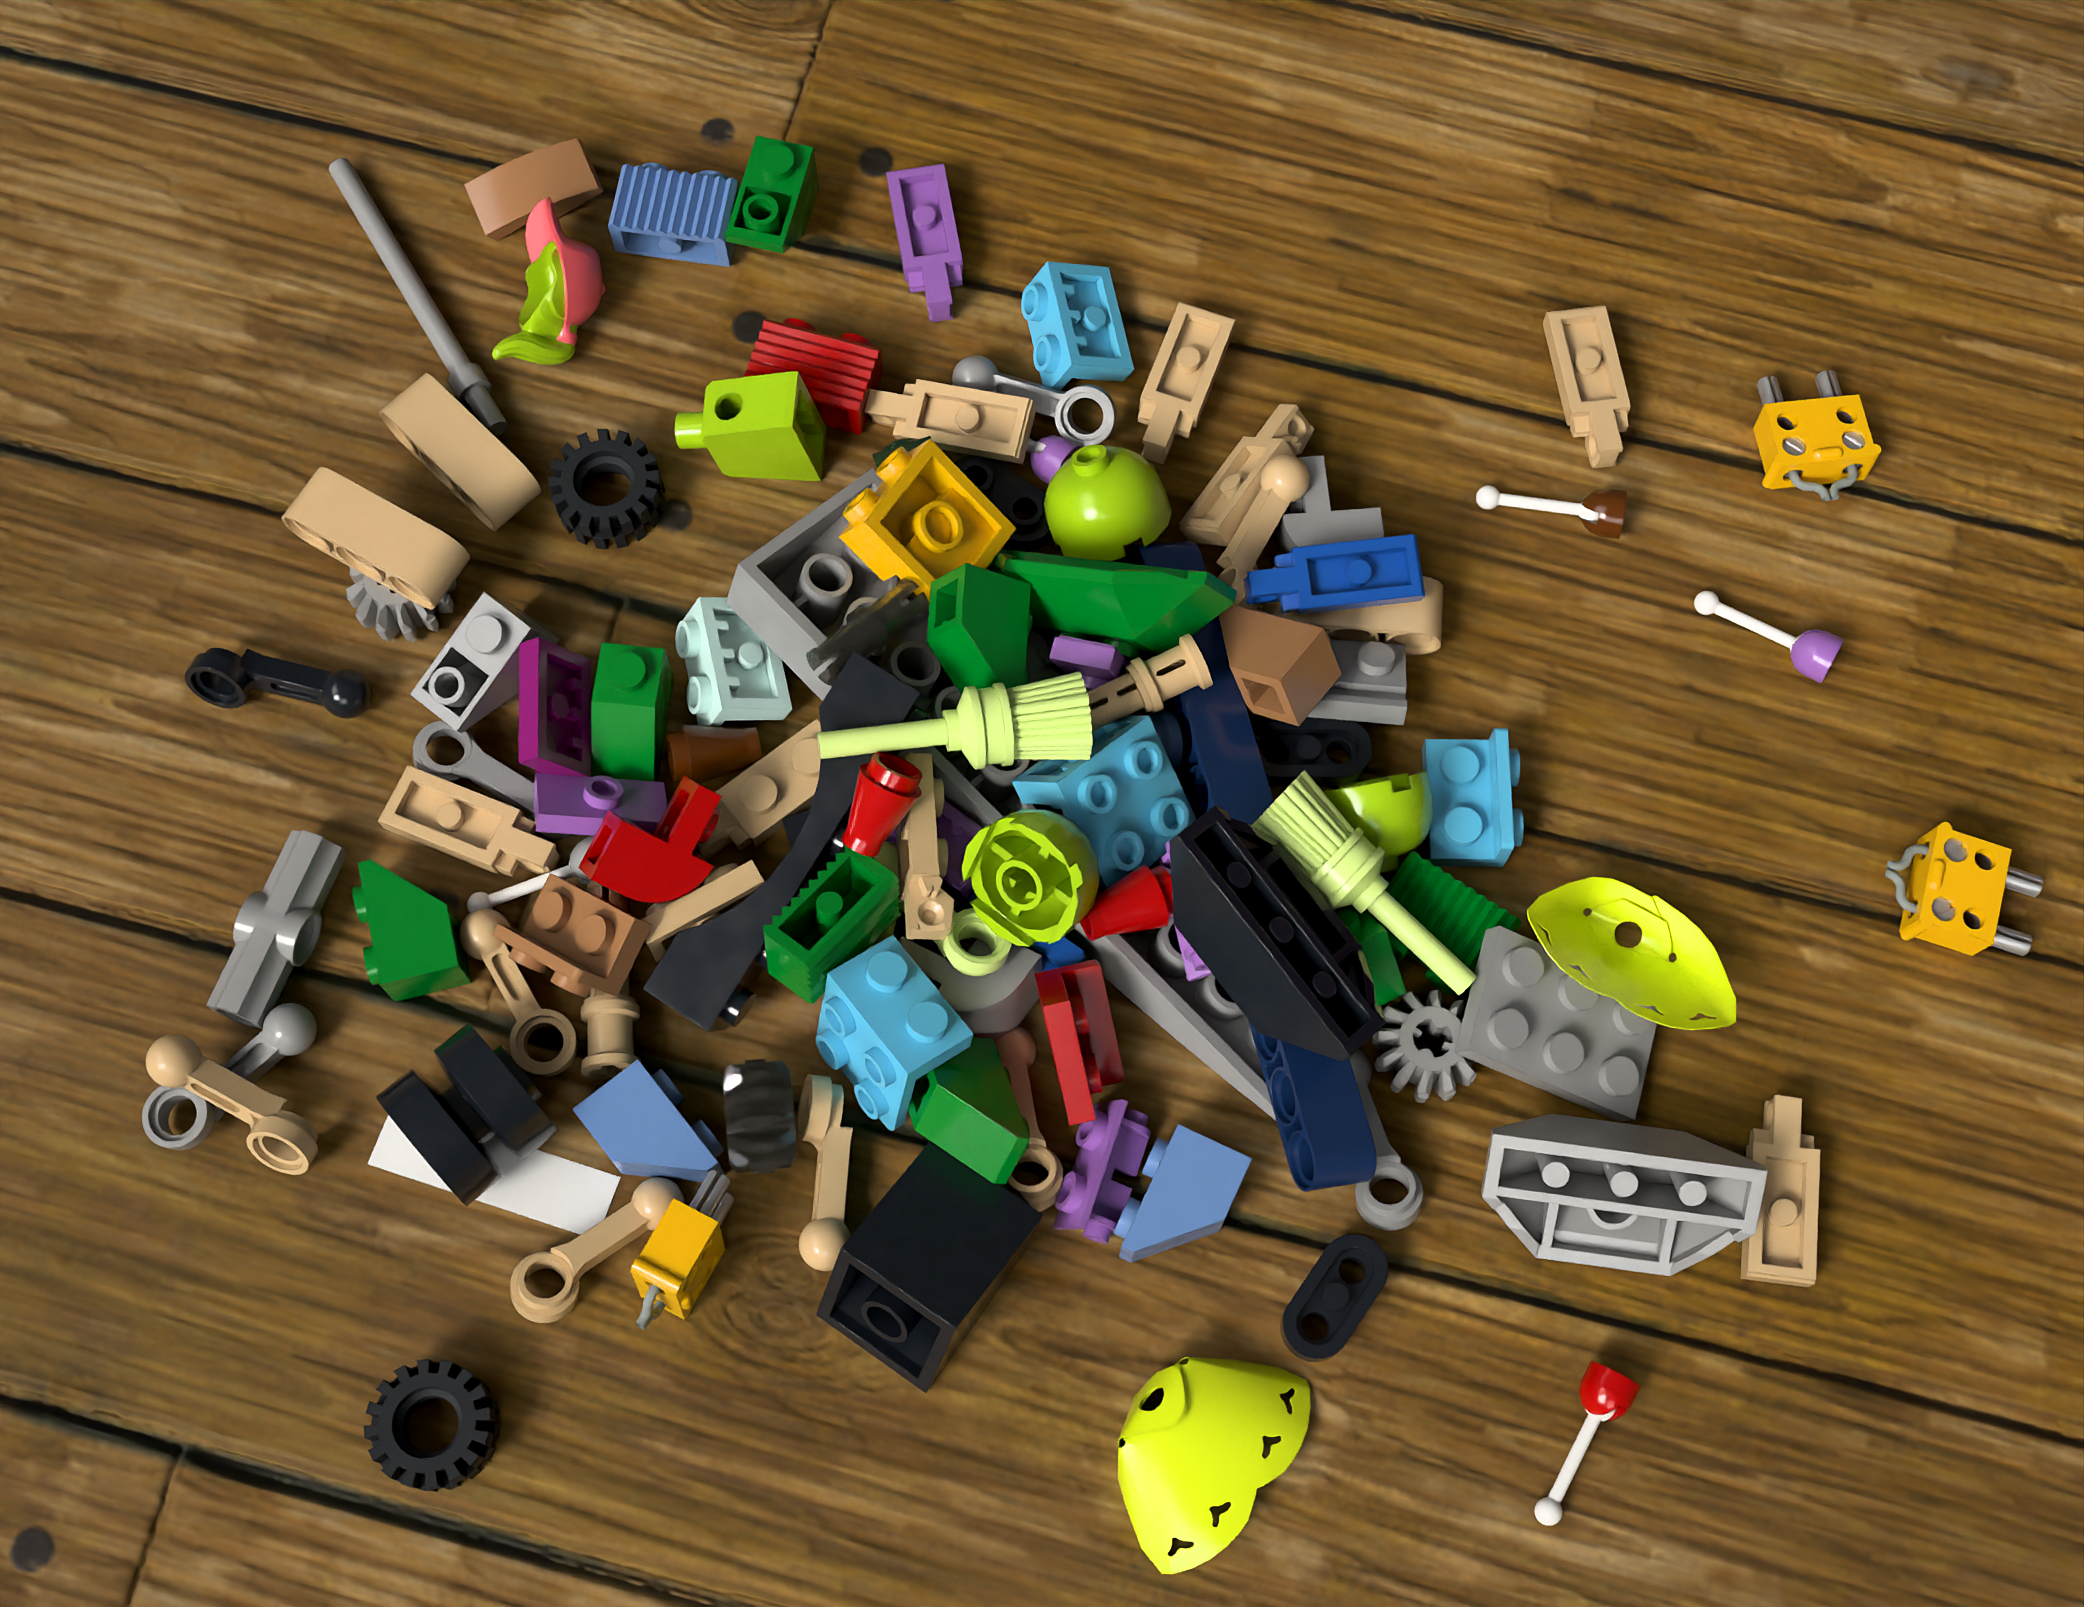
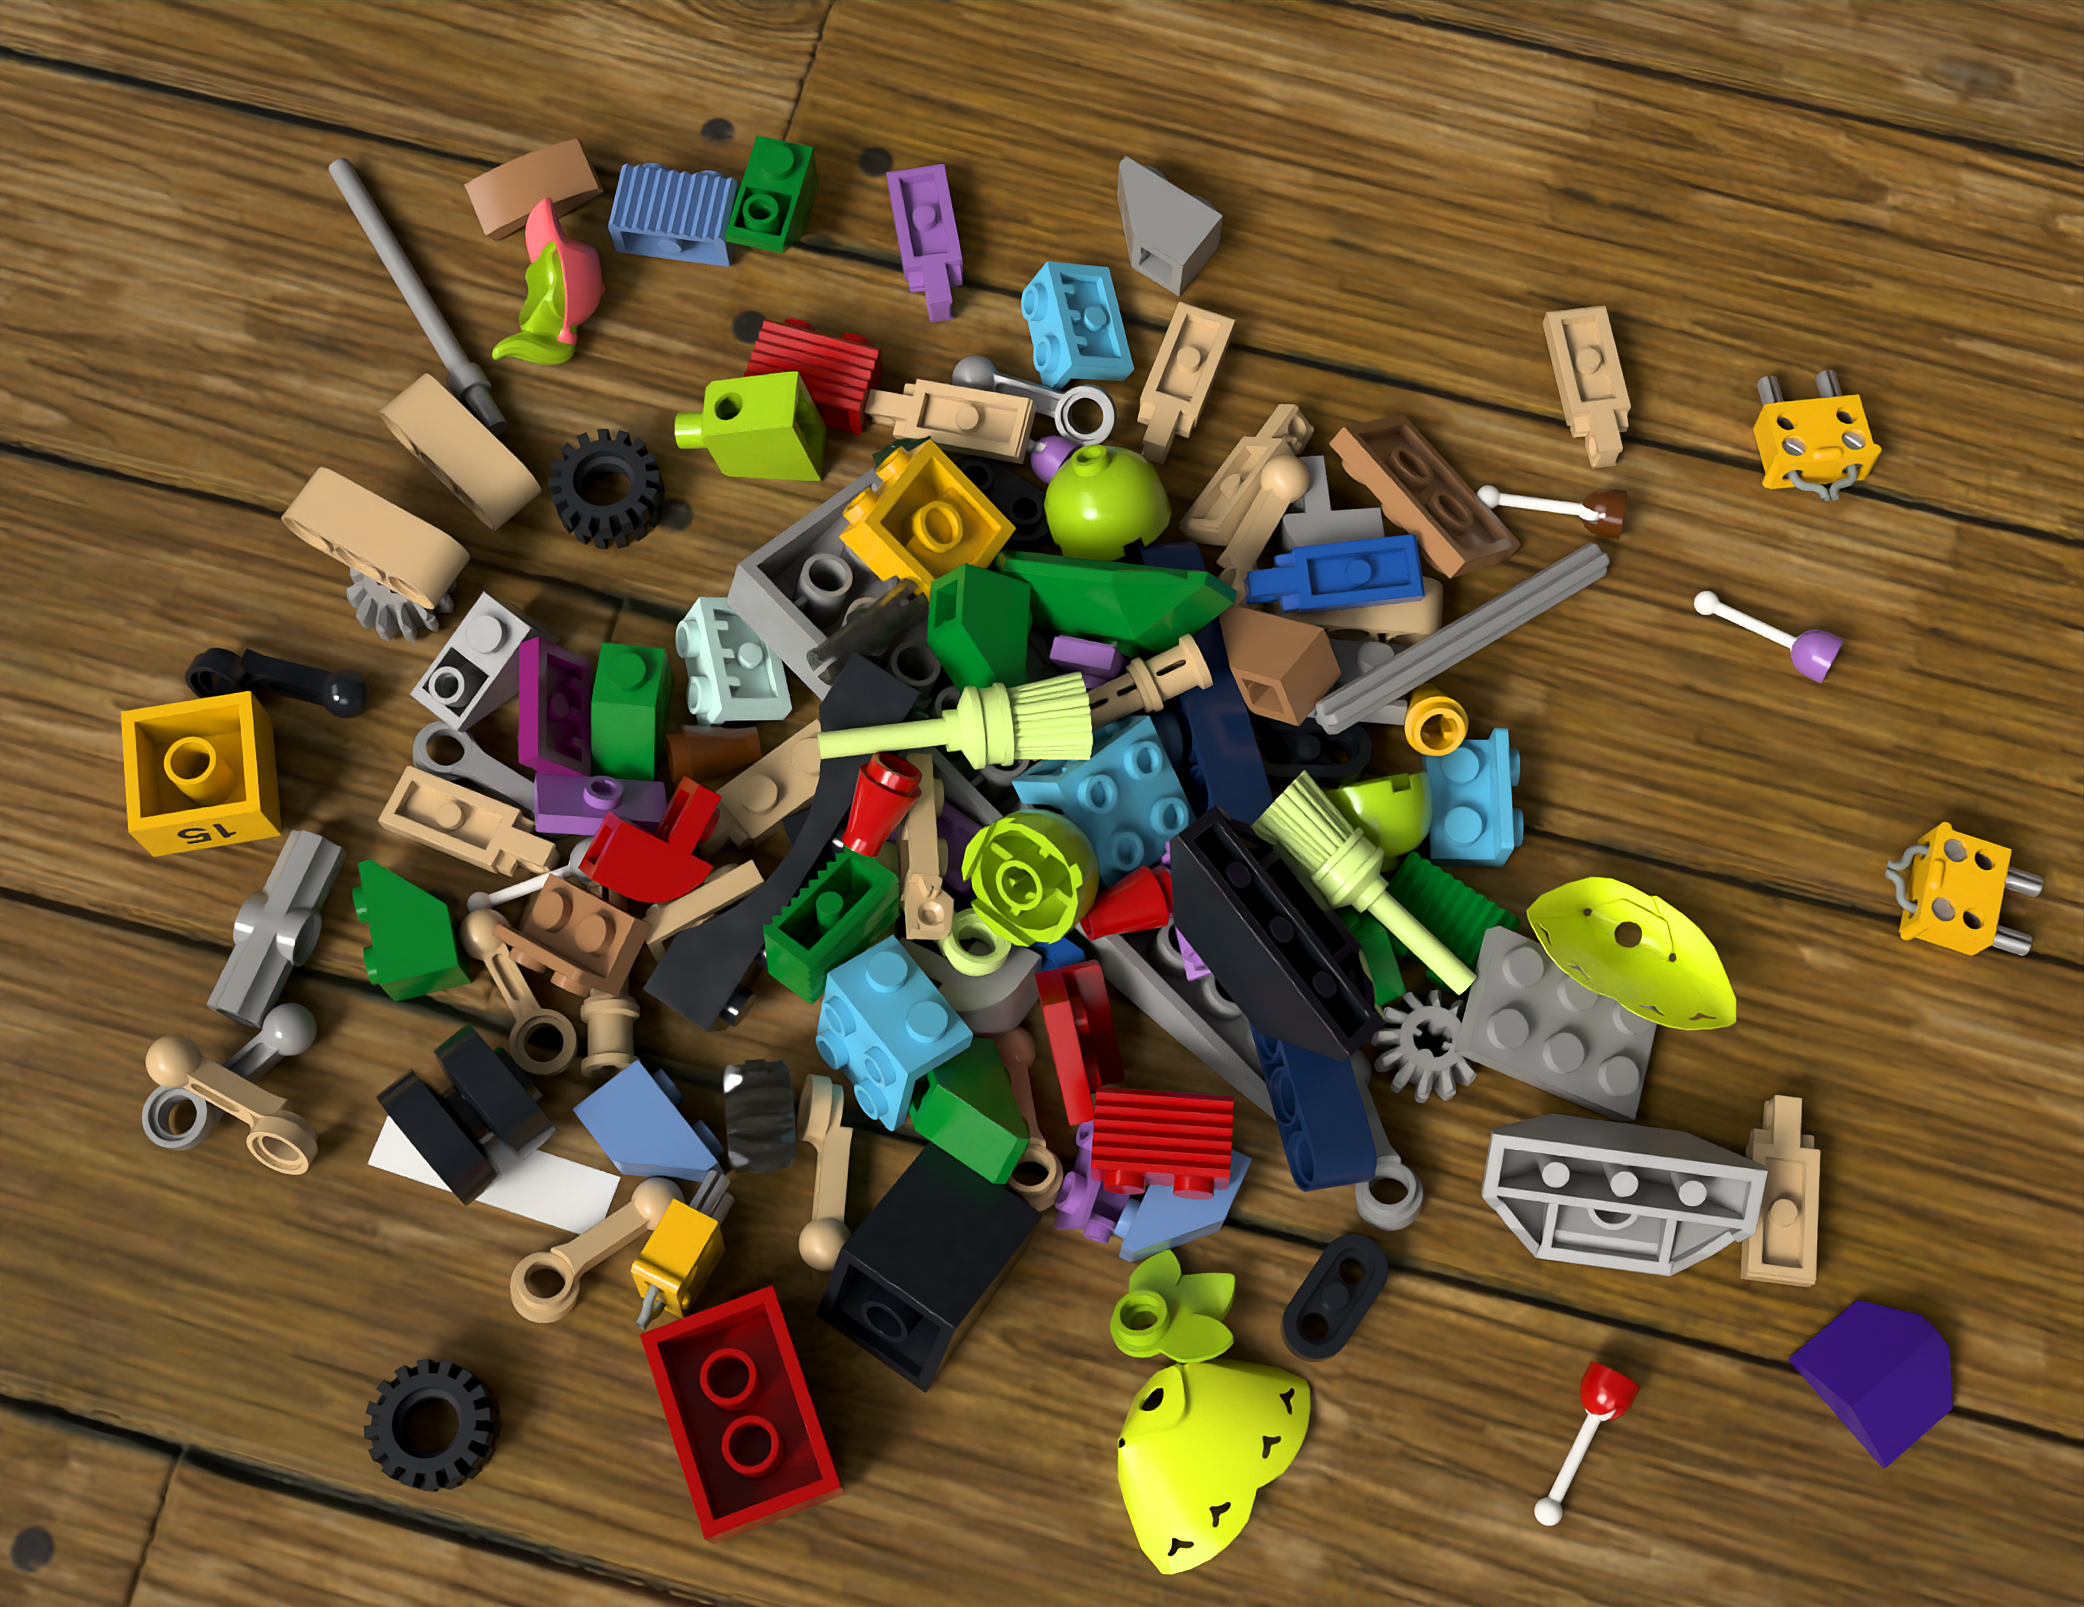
none -> yellow brick [121,691,282,857]
none -> red brick [639,1285,846,1544]
none -> red brick [1091,1087,1234,1199]
none -> lime plate [1110,1249,1236,1363]
none -> light grey slope [1117,156,1223,297]
none -> light grey axle [1314,543,1610,735]
none -> medium nougat plate [1329,414,1522,579]
none -> yellow cone [1405,683,1468,756]
none -> dark purple slope [1788,1300,1953,1468]

